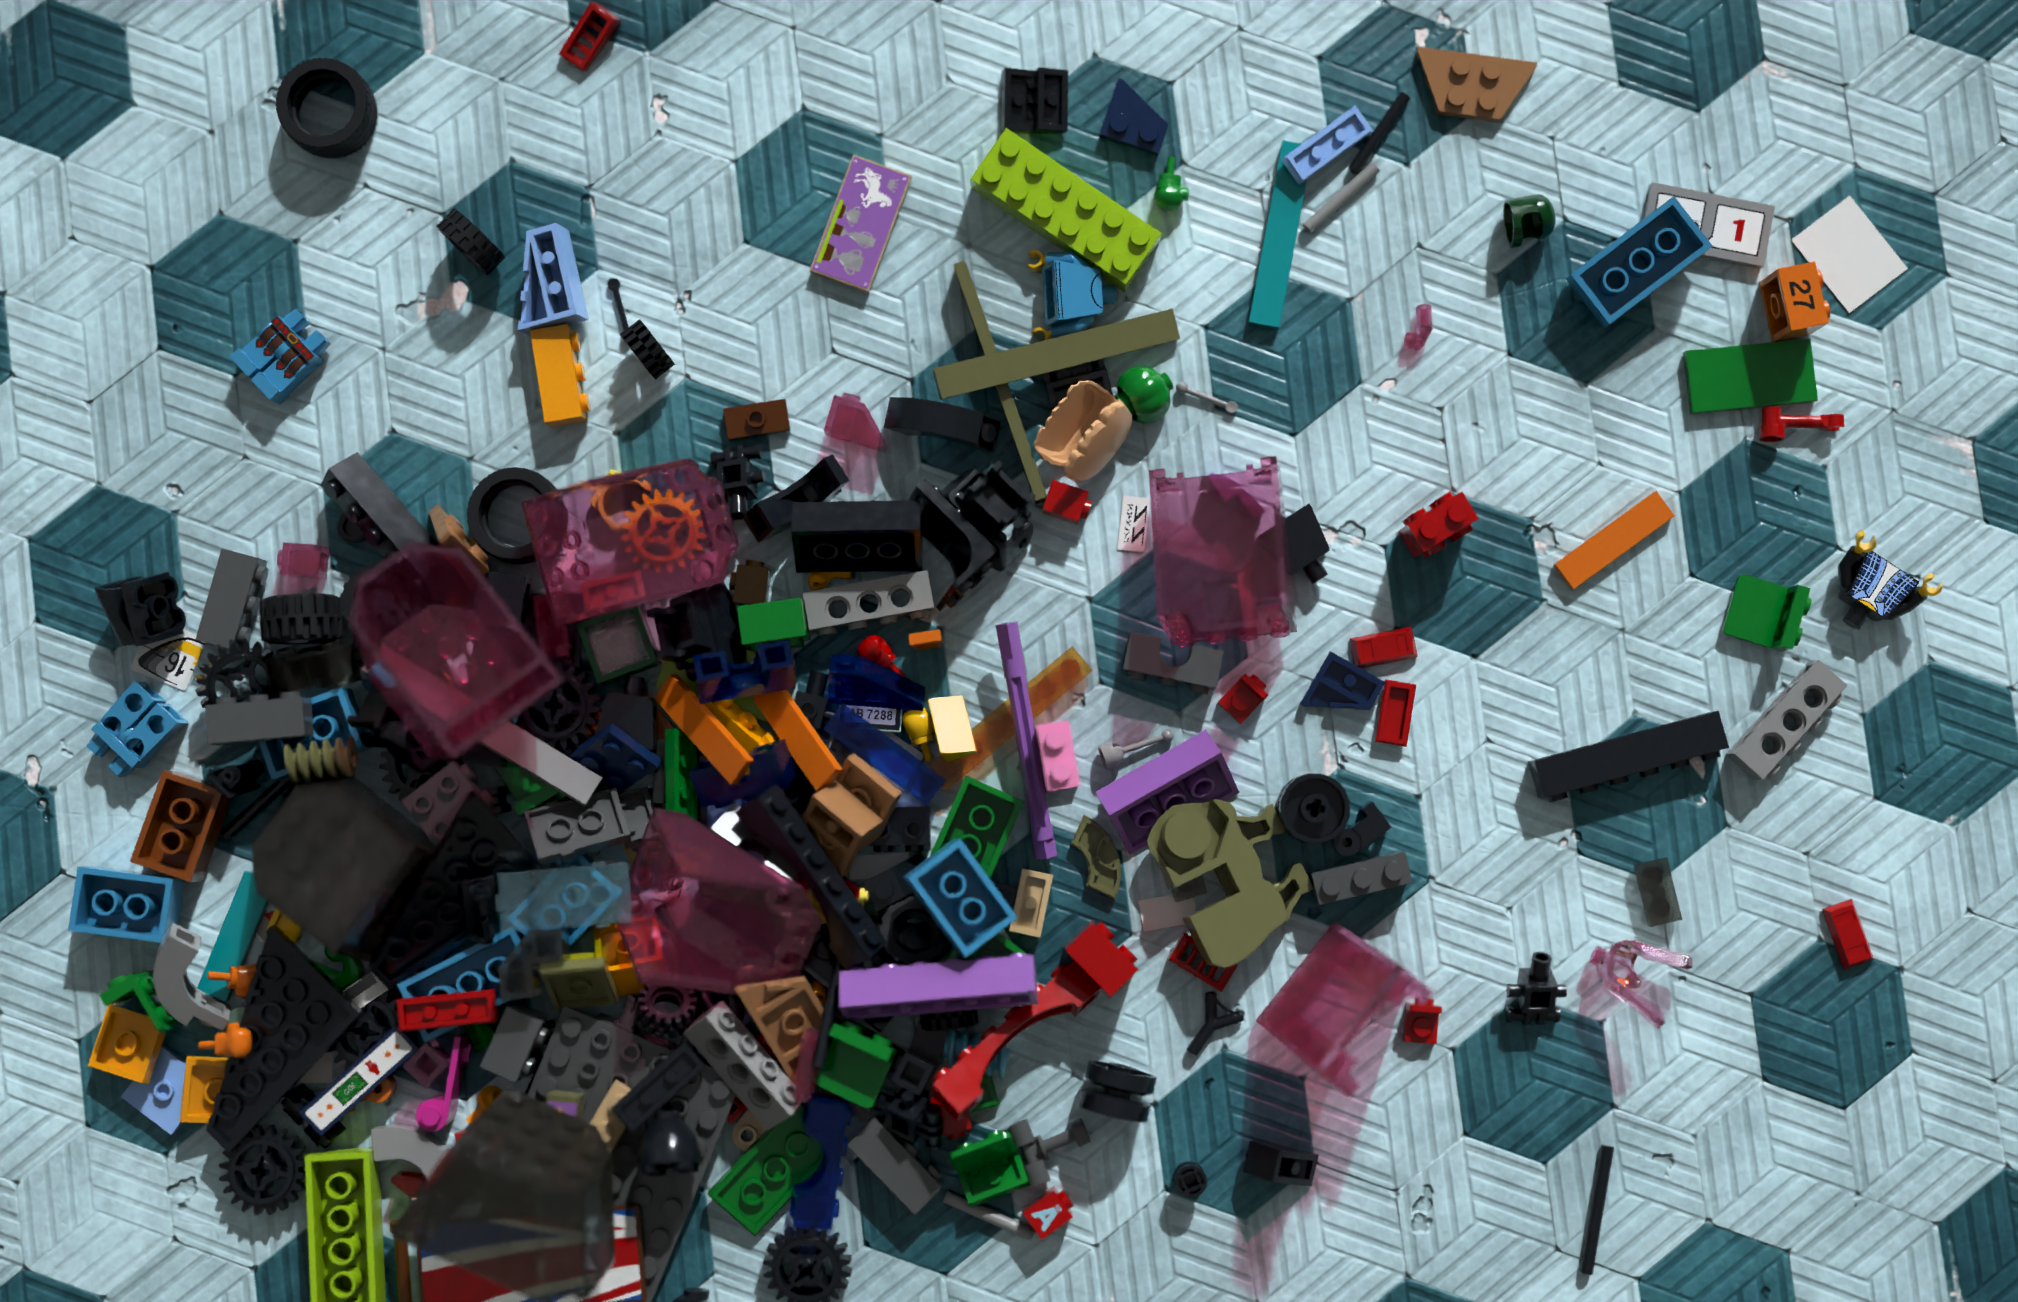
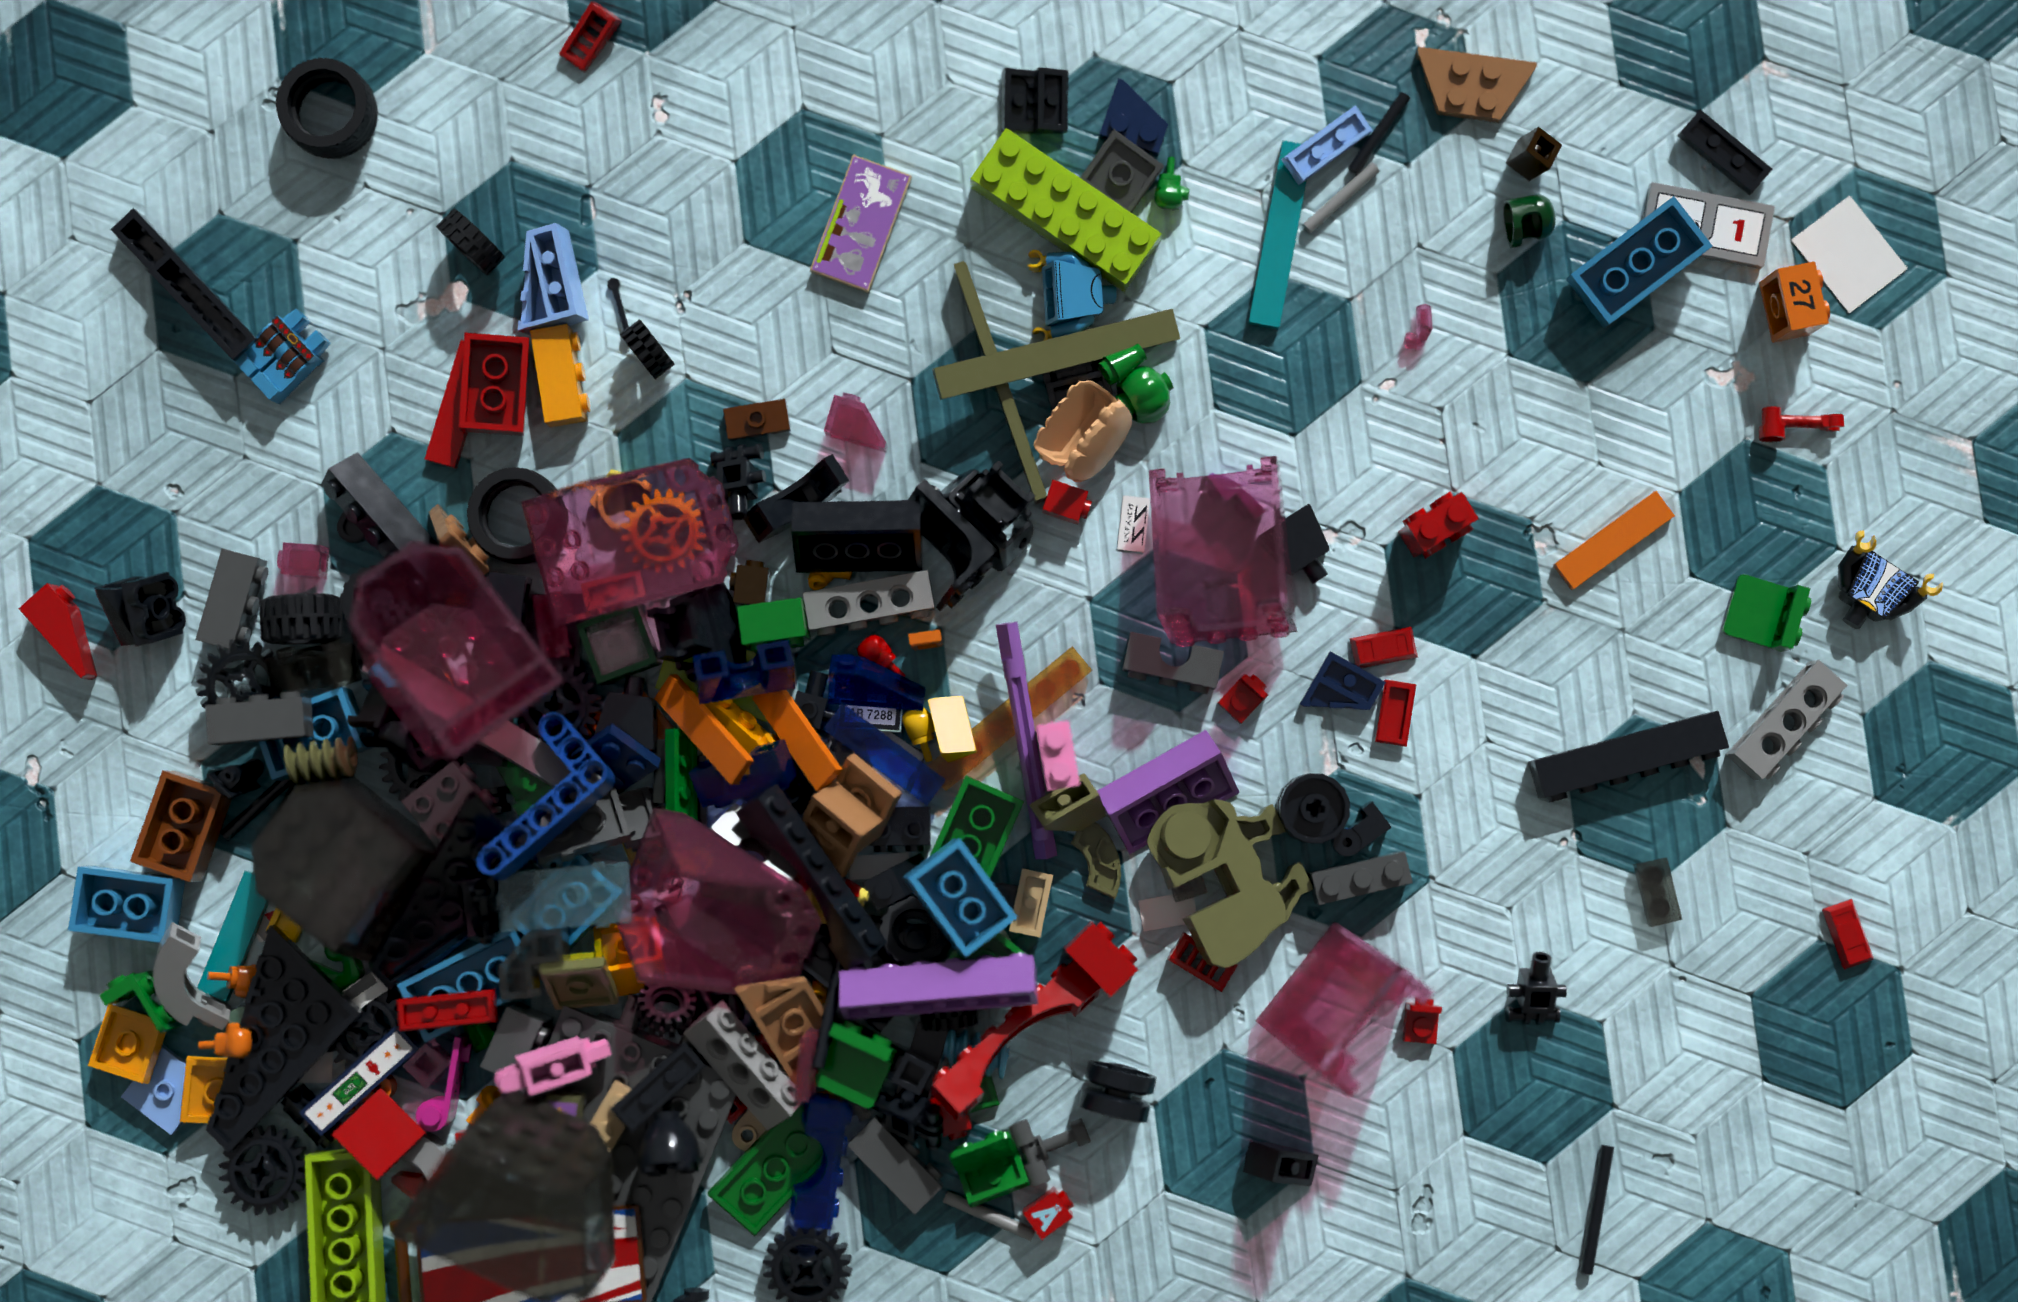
dark azure hips [87,681,189,777] -> none
sticker [131,629,206,691] -> none
black arch [883,397,1000,452] -> none
light grey hinge [1098,729,1174,770] -> none
black wheel [1173,1161,1207,1198] -> none
light grey hinge [1176,382,1238,414] -> none
black piece [1186,991,1244,1057] -> none
clear pink piece [1588,940,1692,1029] -> none
green tile [1683,339,1818,414] -> none
none -> red slope [18,583,97,680]
none -> black slope [110,208,258,361]
none -> red tile [332,1088,426,1181]
none -> red tile [424,340,468,469]
none -> red brick [459,332,530,436]
none -> blue beam [477,712,615,881]
none -> bright pink hinge [493,1036,611,1096]
none -> olive slope [1029,773,1107,832]
none -> dark grey tile [1080,129,1164,213]
none -> green cone [1098,343,1147,385]
none -> dark brown brick [1506,127,1562,181]
none -> black plate [1677,109,1772,195]

